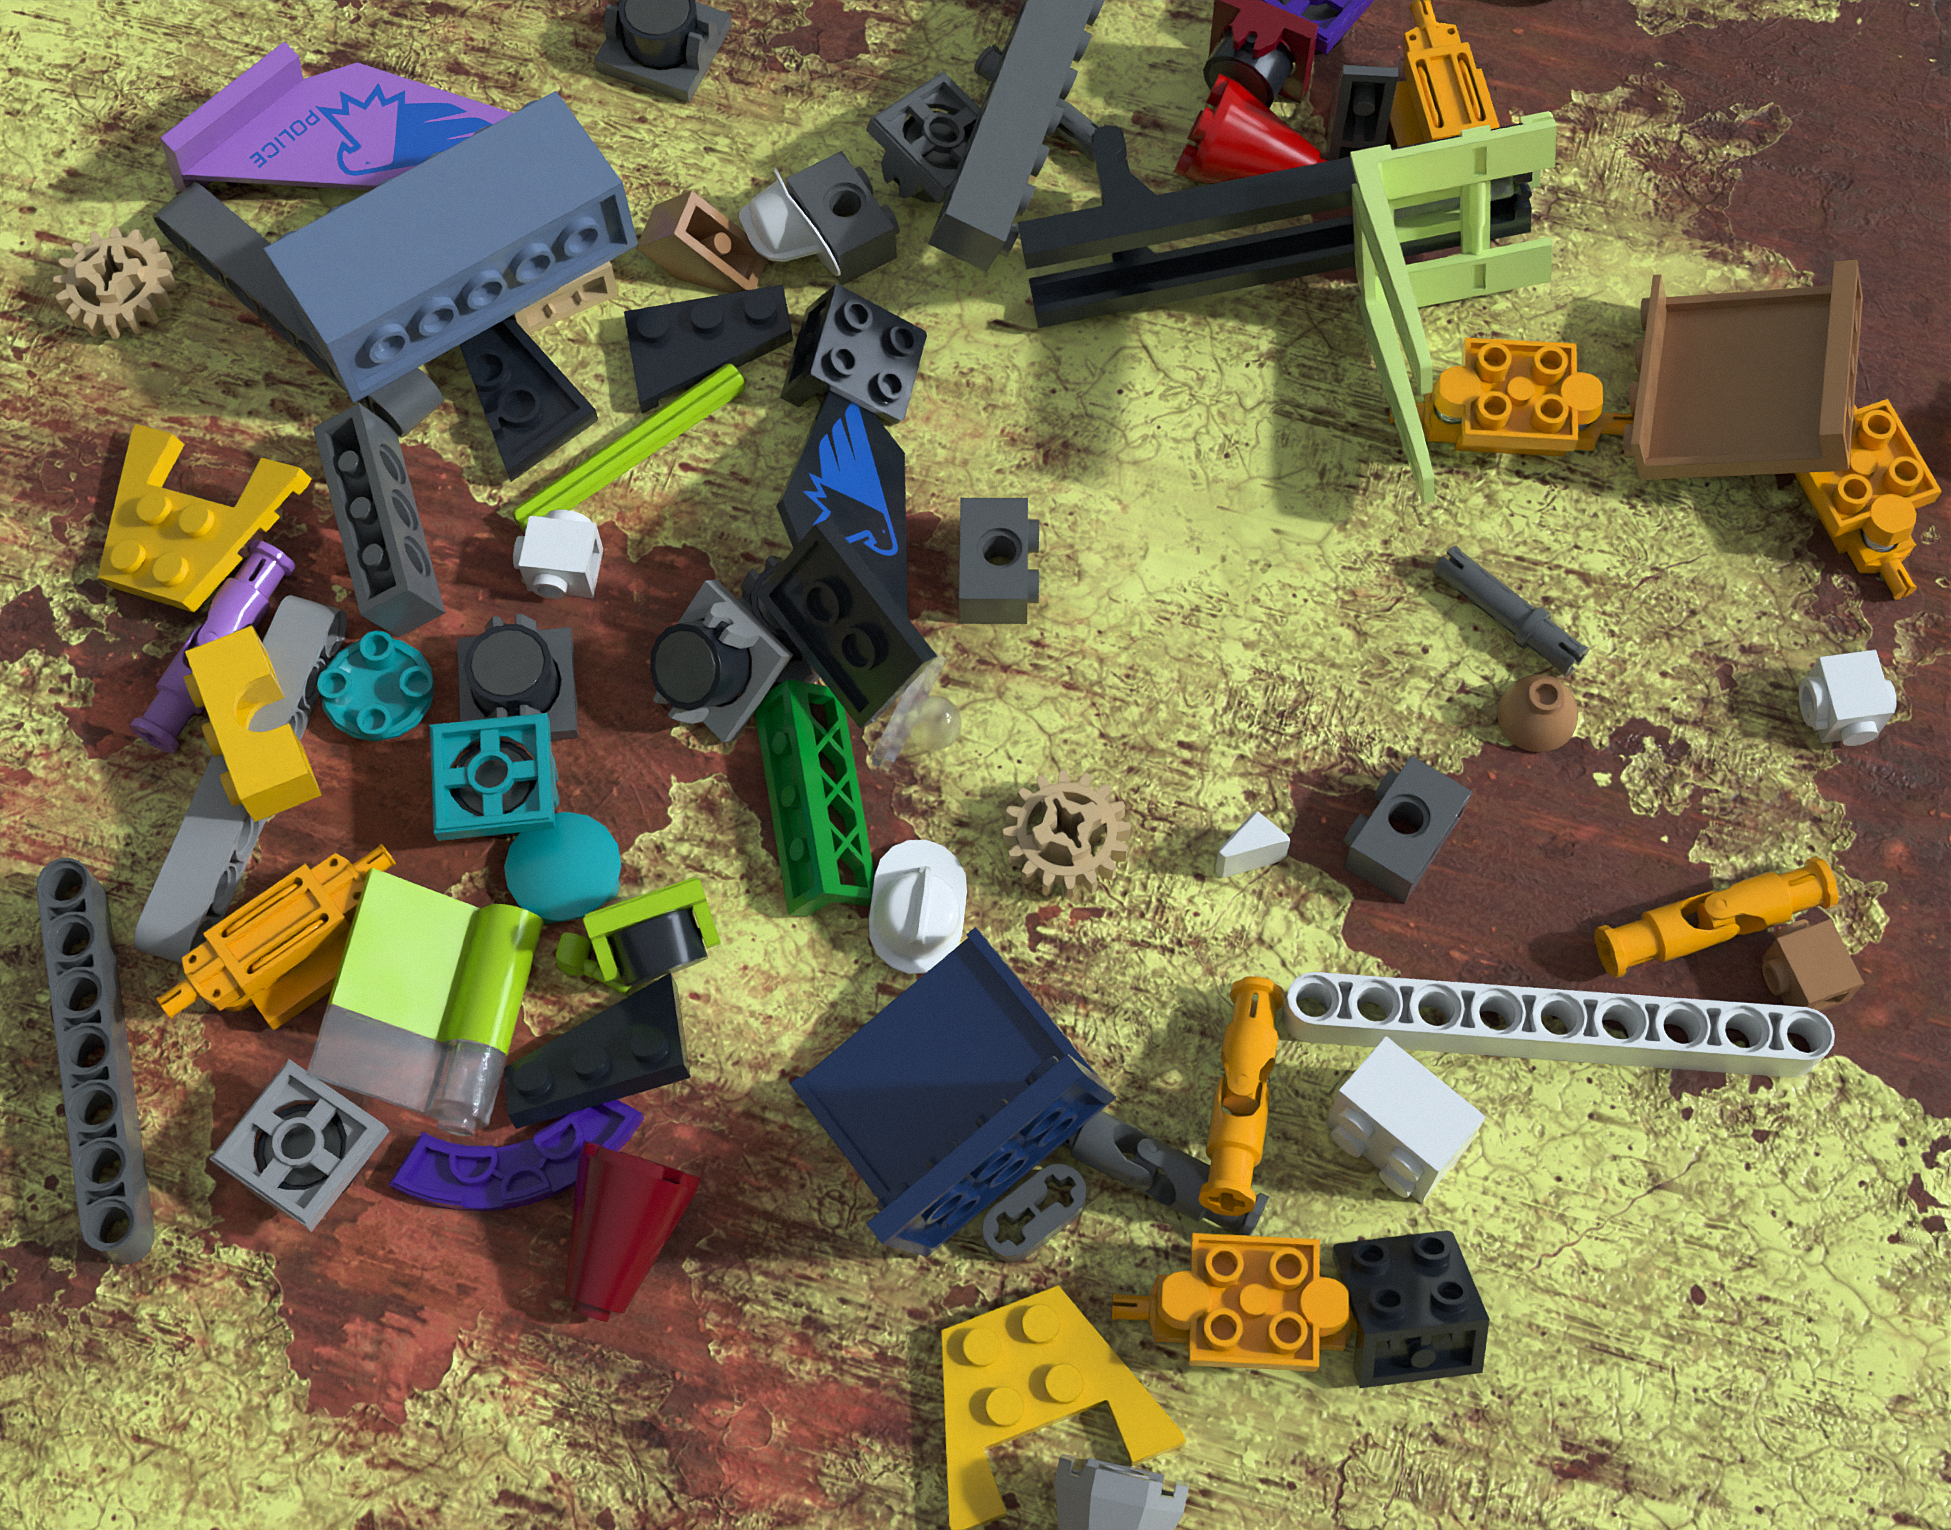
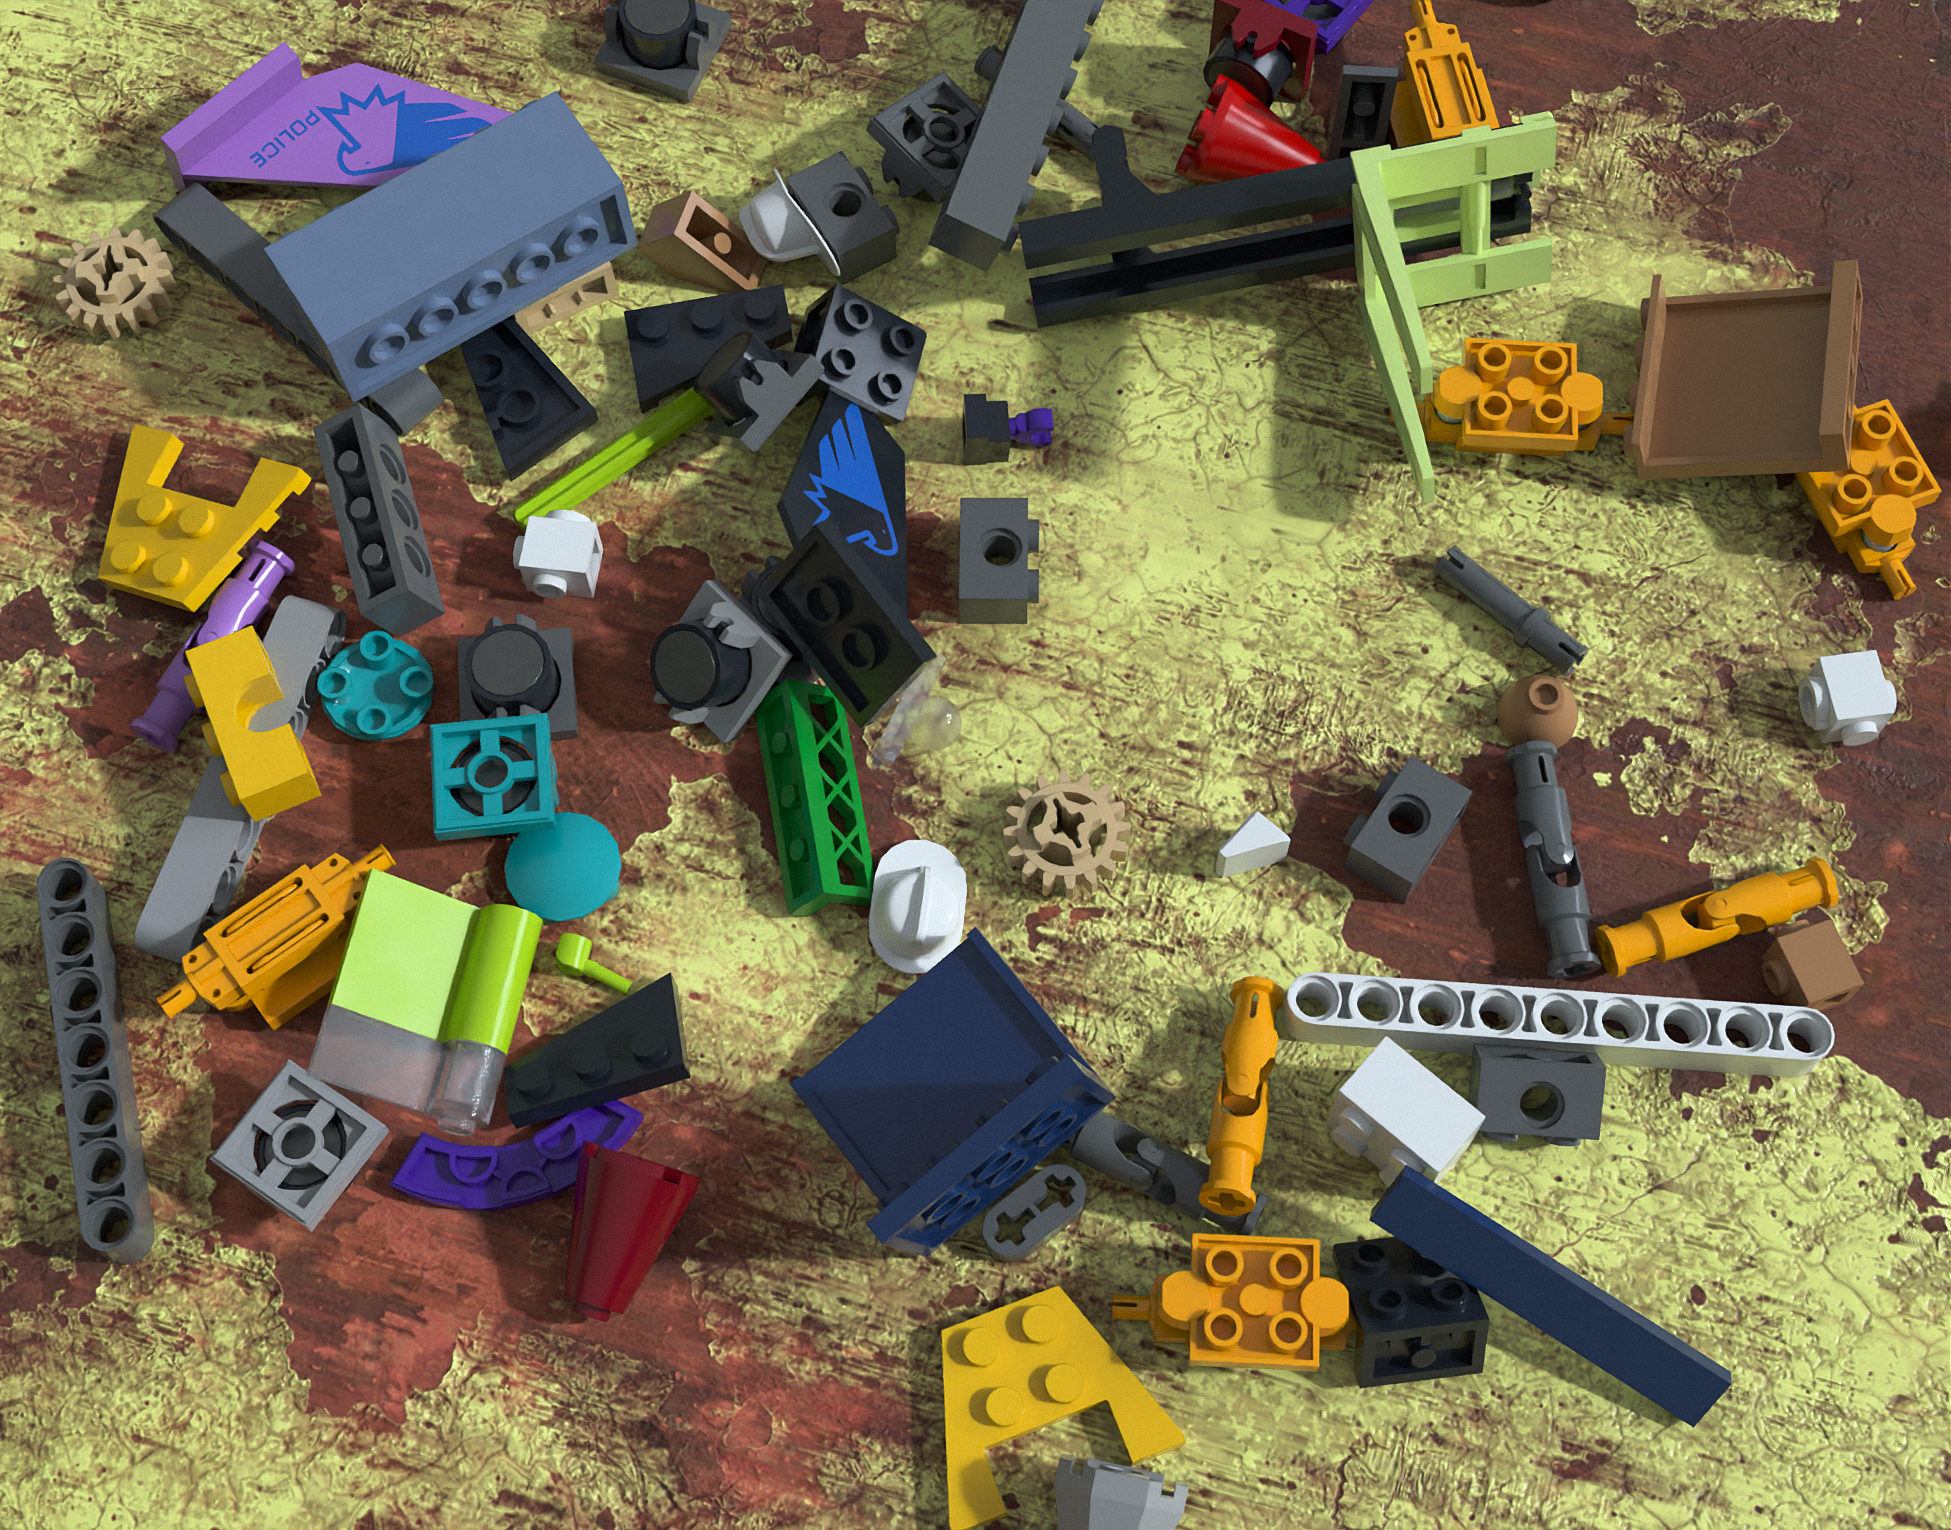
piece [583,876,721,987] -> none
none -> piece [693,330,825,452]
none -> black piece [961,394,1054,465]
none -> dark blue tile [1369,1165,1732,1428]
none -> dark grey brick [1468,1043,1606,1147]
none -> dark grey piece [1504,740,1601,979]

